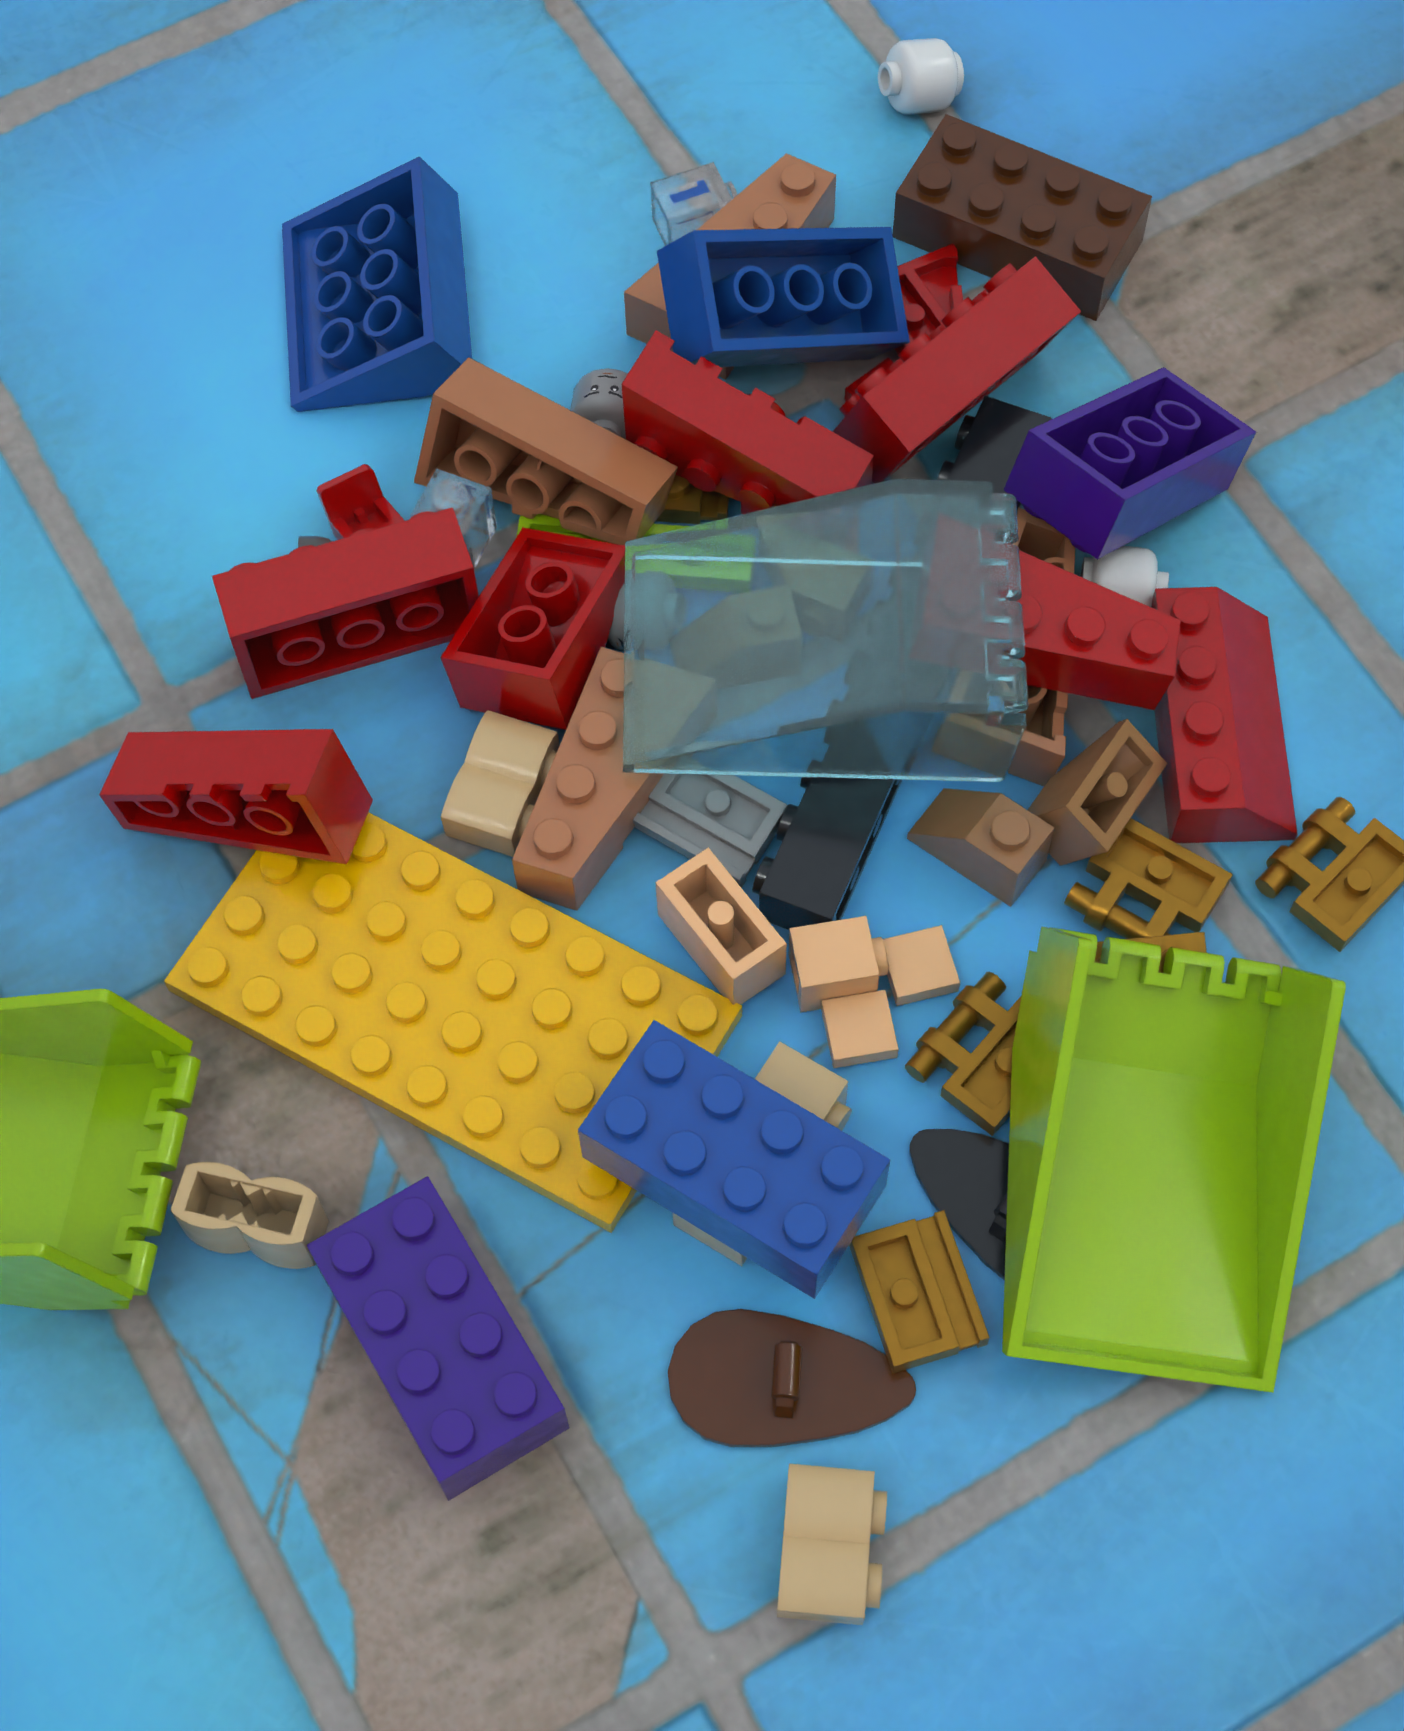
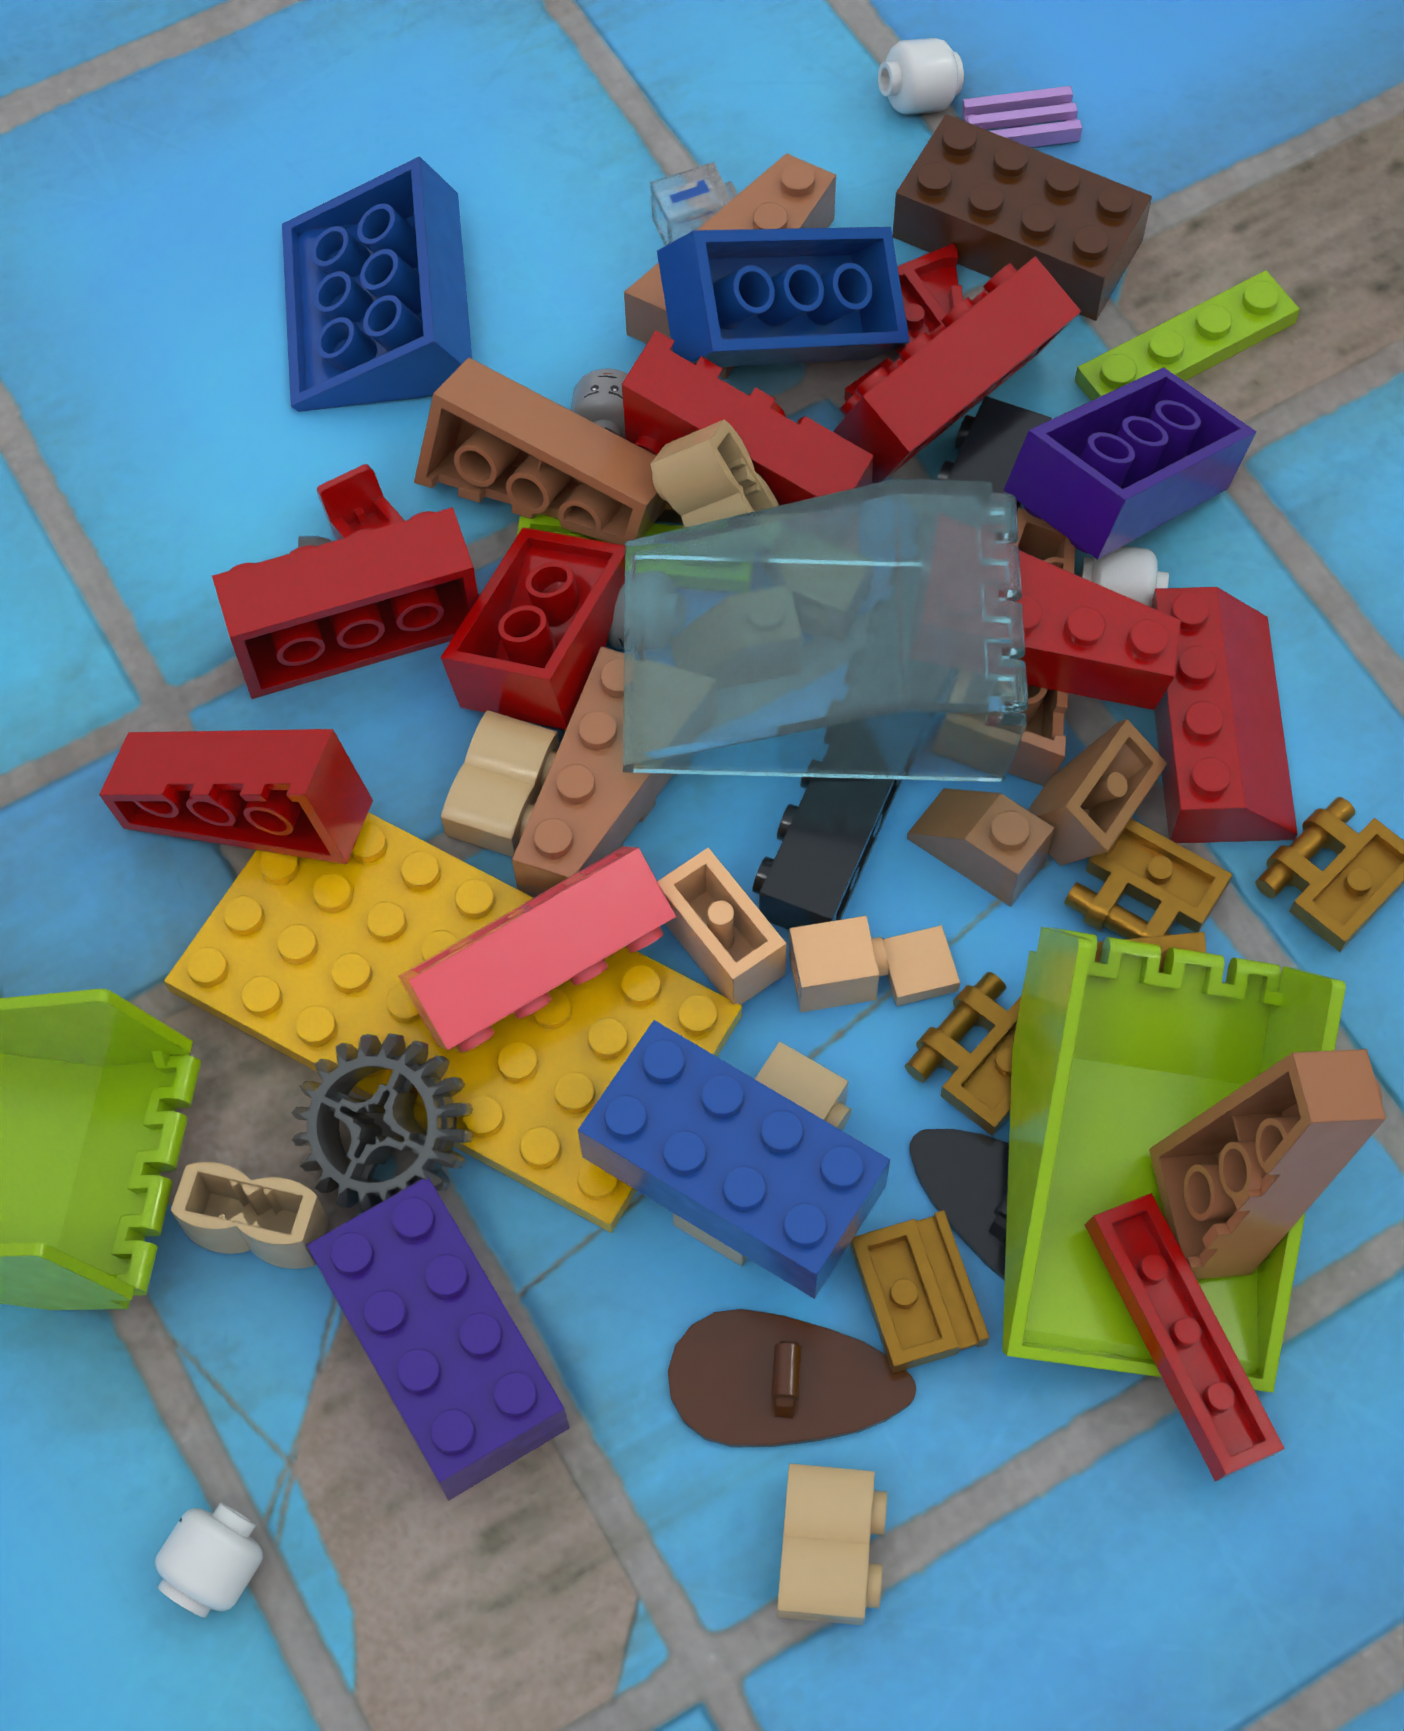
clear brick [410,468,497,569] -> none
light grey plate [633,746,788,888] -> none
light nougat tile [821,990,899,1068] -> none
none -> white head [154,1502,263,1618]
none -> dark grey gear [291,1034,474,1213]
none -> coral brick [398,846,676,1052]
none -> tan brick [650,419,785,566]
none -> lavender tile [962,86,1082,147]
none -> lime plate [1075,270,1300,401]
none -> red plate [1085,1193,1285,1482]
none -> nougat wedge [1149,1049,1386,1279]

